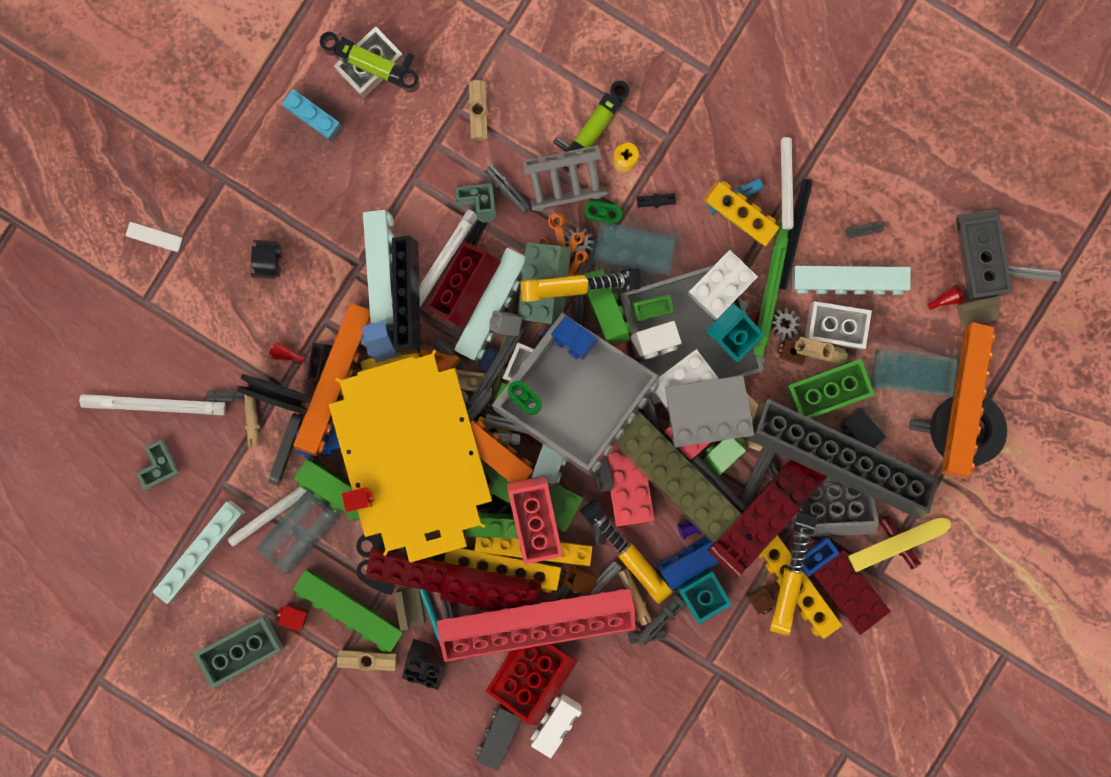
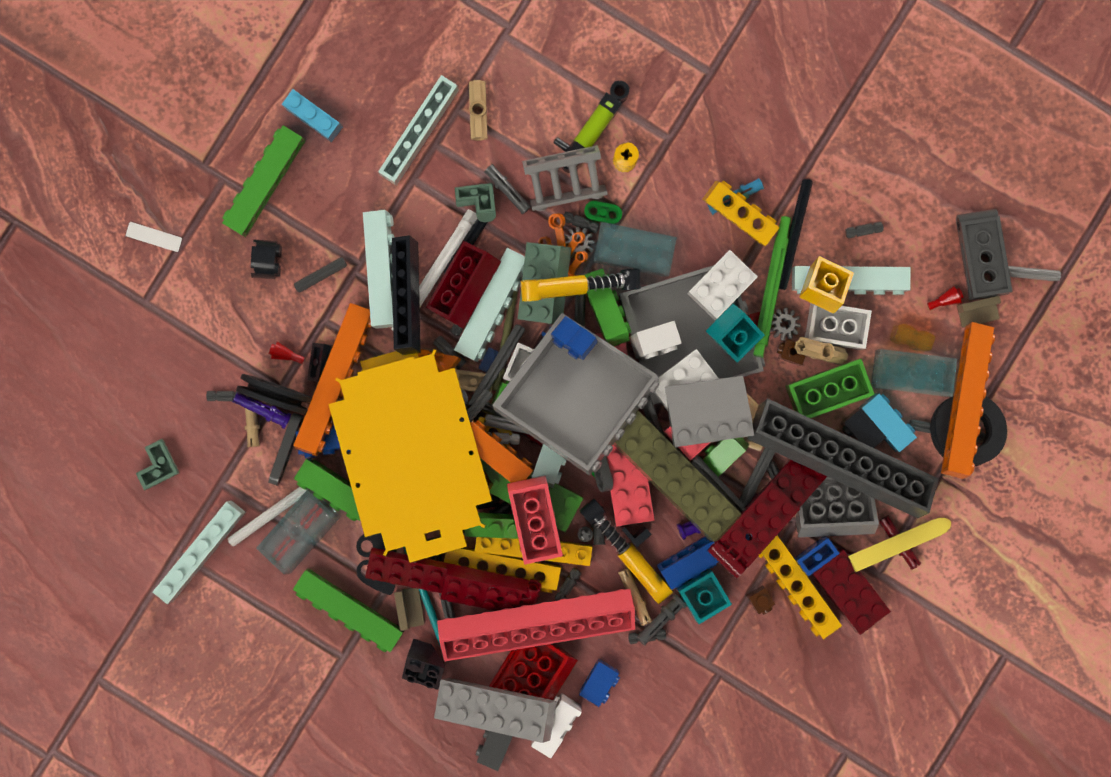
white piece [79,394,226,416] -> none
sand green brick [194,614,285,688] -> none
red brick [277,604,309,632] -> none
piece [319,31,420,93] -> none
white brick [334,26,405,99] -> none
tan piece [337,650,397,671] -> none
red brick [341,487,374,512] -> none
medium blue brick [361,320,398,363] -> none
light grey brick [489,311,522,336] -> none
green plate [508,381,542,415] -> none
reddish brown brick [563,565,598,595] -> none
light grey axle [578,561,621,597] -> none
bright green tile [632,294,675,322] -> none
black pin [637,193,676,208] -> none
piece [770,511,818,636] -> none
white axle [781,137,794,230] -> none
none -> bright green brick [222,125,305,237]
none -> dark purple pin [232,391,291,429]
none -> dark grey axle [294,257,347,293]
none -> light aqua brick [378,75,459,186]
none -> light grey brick [434,678,557,743]
none -> dark grey axle [564,212,599,233]
none -> dark grey axle [578,527,593,542]
none -> blue brick [579,659,620,707]
none -> black panel [620,526,652,547]
none -> yellow brick [799,256,854,314]
none -> medium azure brick [859,393,917,452]
none -> clear yellow brick [889,324,936,352]

